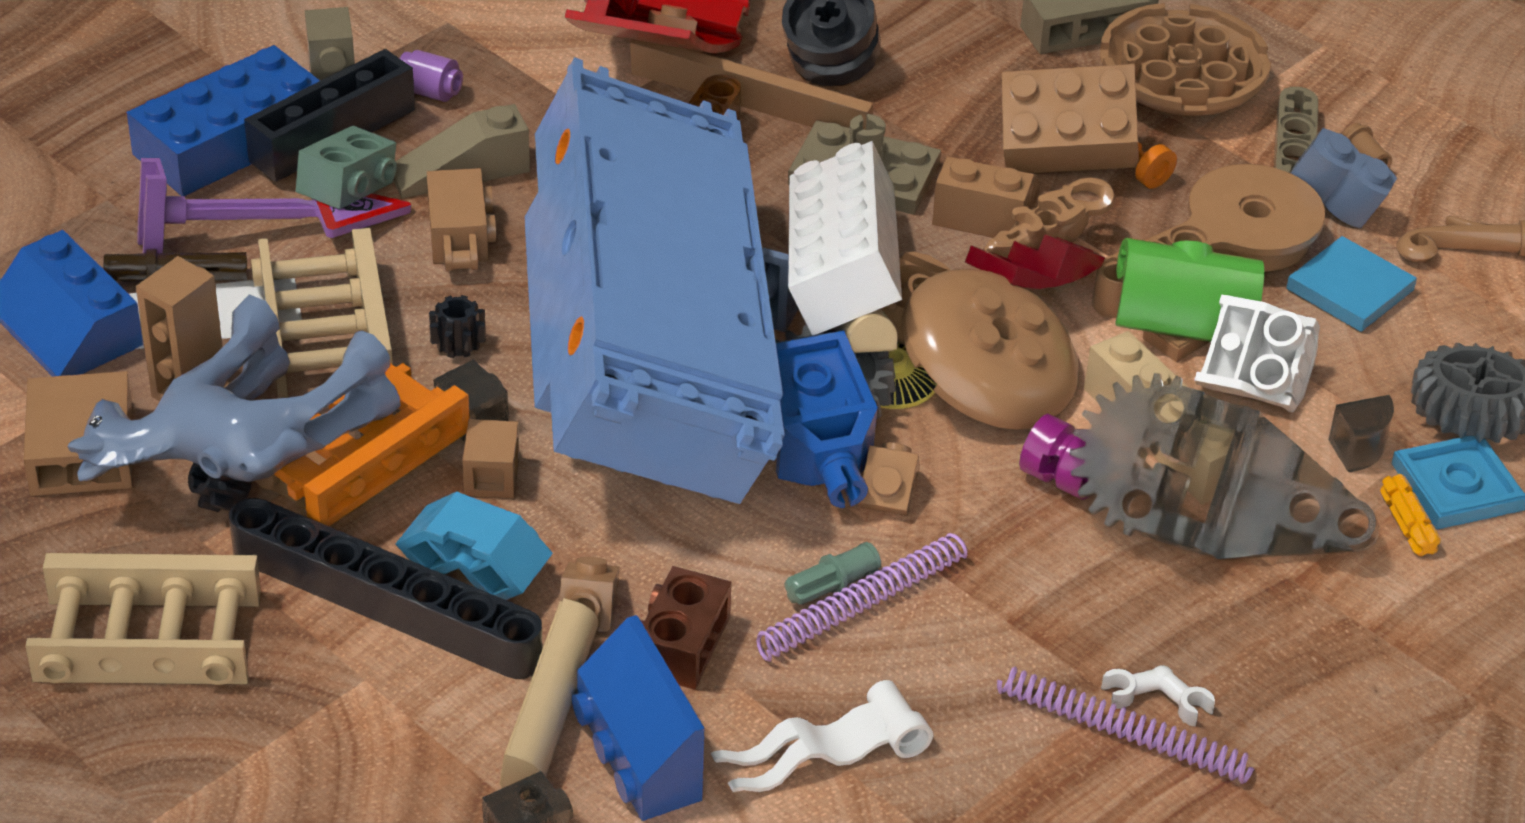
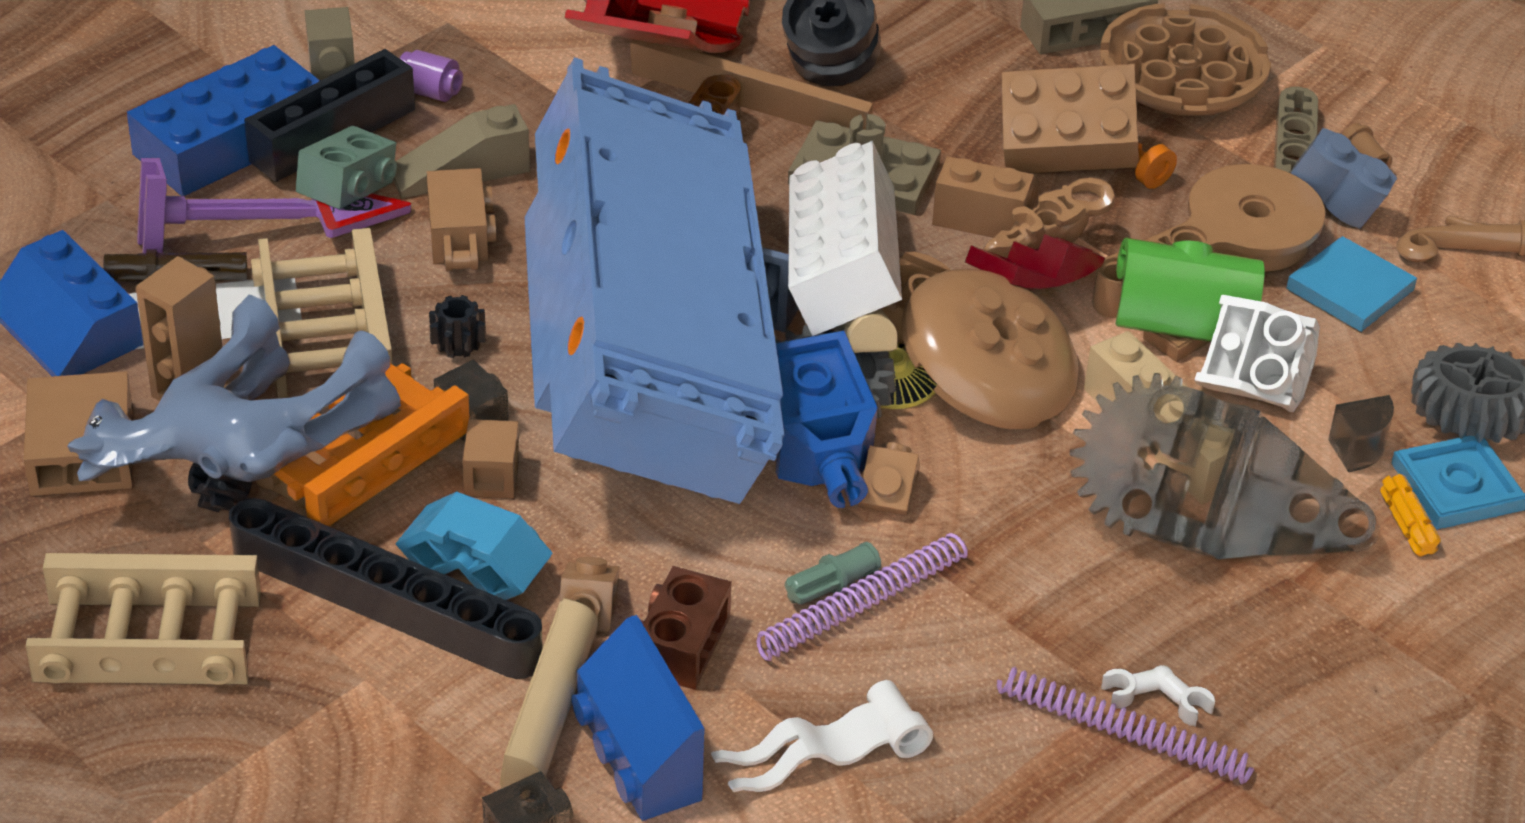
magenta wheel [1019,413,1112,500] -> none

